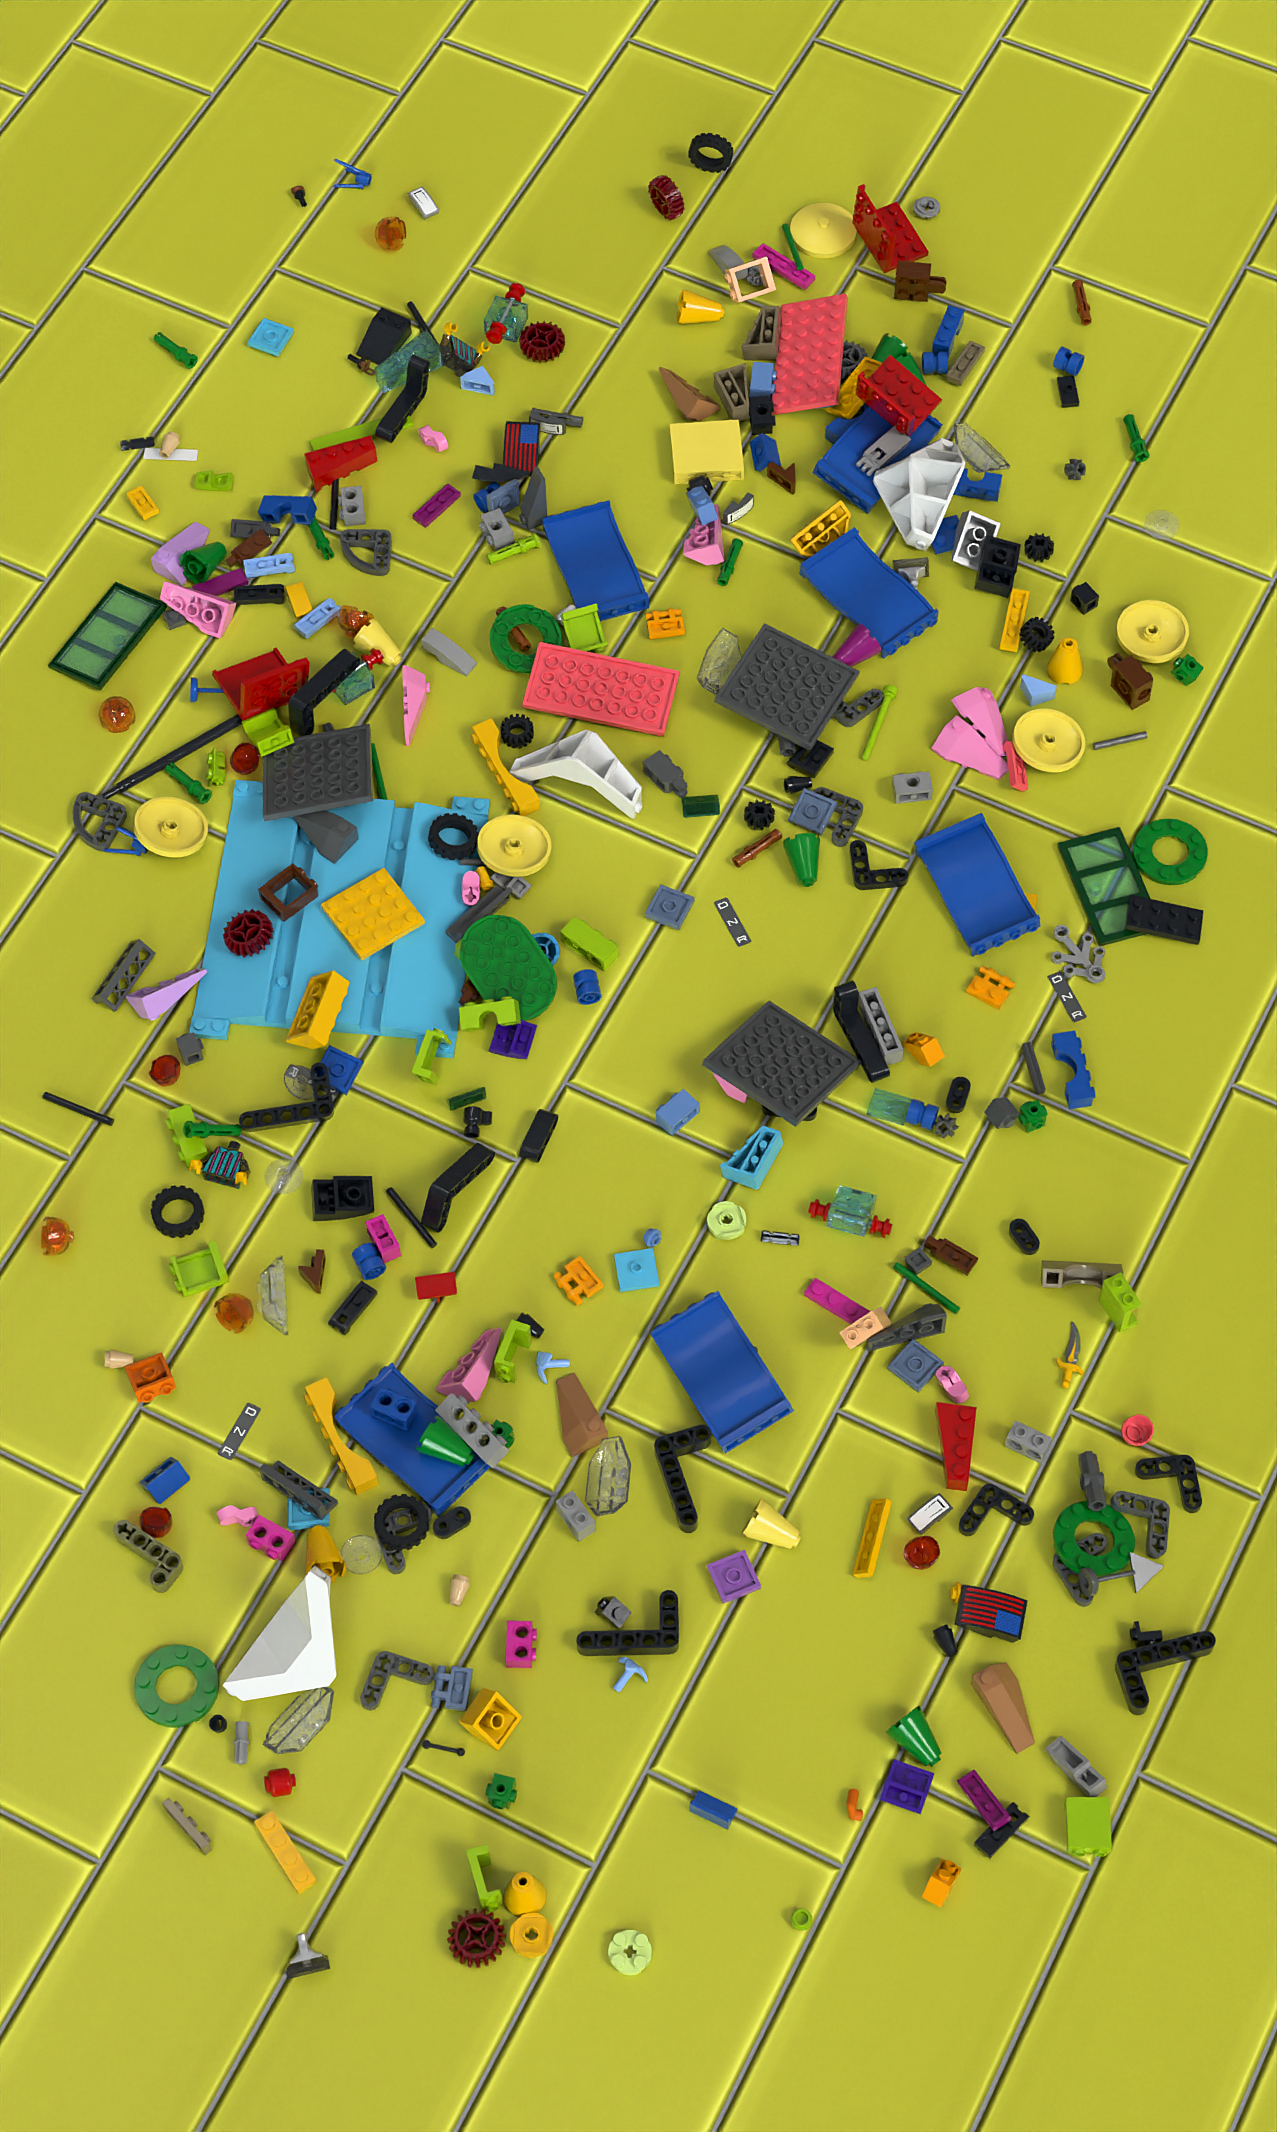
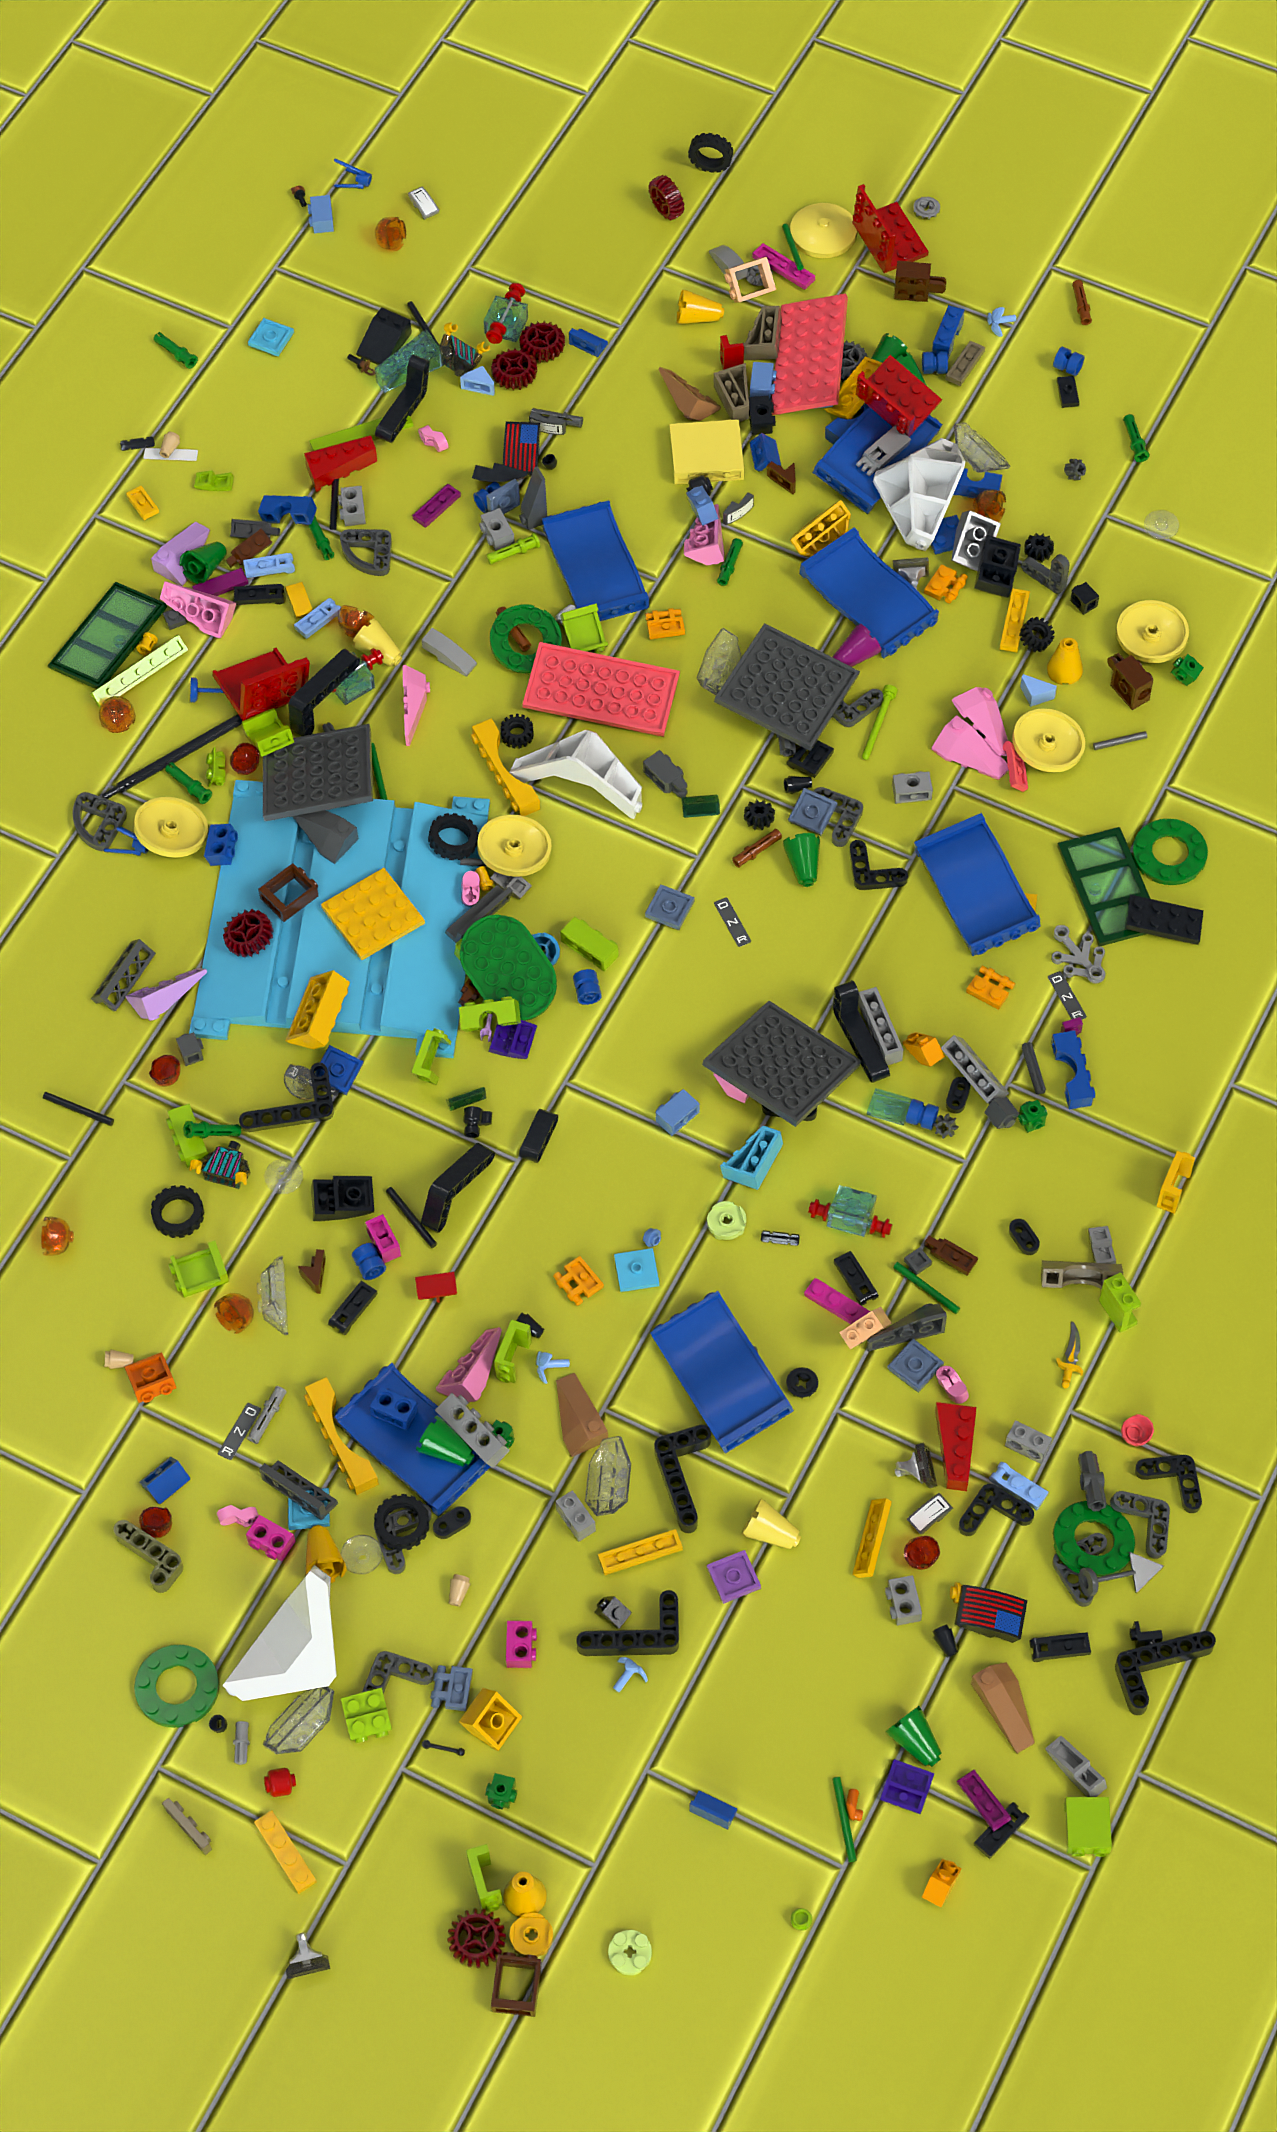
none -> plate [90,635,188,708]
none -> yellow bush [136,632,158,656]
none -> blue brick [204,824,238,866]
none -> light grey pin [247,1386,287,1444]
none -> medium blue brick [308,195,334,233]
none -> lime plate [341,1687,392,1743]
none -> lavender hand [480,1014,493,1042]
none -> dark red gear [491,348,537,391]
none -> reddish brown window [491,1952,542,2017]
none -> black hinge [542,454,557,470]
none -> blue panel [569,328,608,357]
none -> yellow plate [598,1529,683,1575]
none -> red panel [720,335,744,370]
none -> black gear [786,1367,818,1399]
none -> green bar [832,1777,857,1862]
none -> black plate [834,1251,879,1306]
none -> light grey brick [885,1575,922,1626]
none -> clear smoke piece [895,1443,937,1488]
none -> light orange plate [924,564,968,604]
none -> light grey brick [941,1035,1009,1104]
none -> clear orange cylinder [973,489,1006,522]
none -> light blue plant [987,307,1016,337]
none -> light blue plate [989,1462,1049,1510]
none -> dark grey beam [1021,554,1070,594]
none -> black plate [1029,1632,1091,1662]
none -> magenta plate [1061,1017,1083,1035]
none -> light grey slope [1088,1226,1116,1264]
none -> yellow panel [1157,1151,1195,1214]

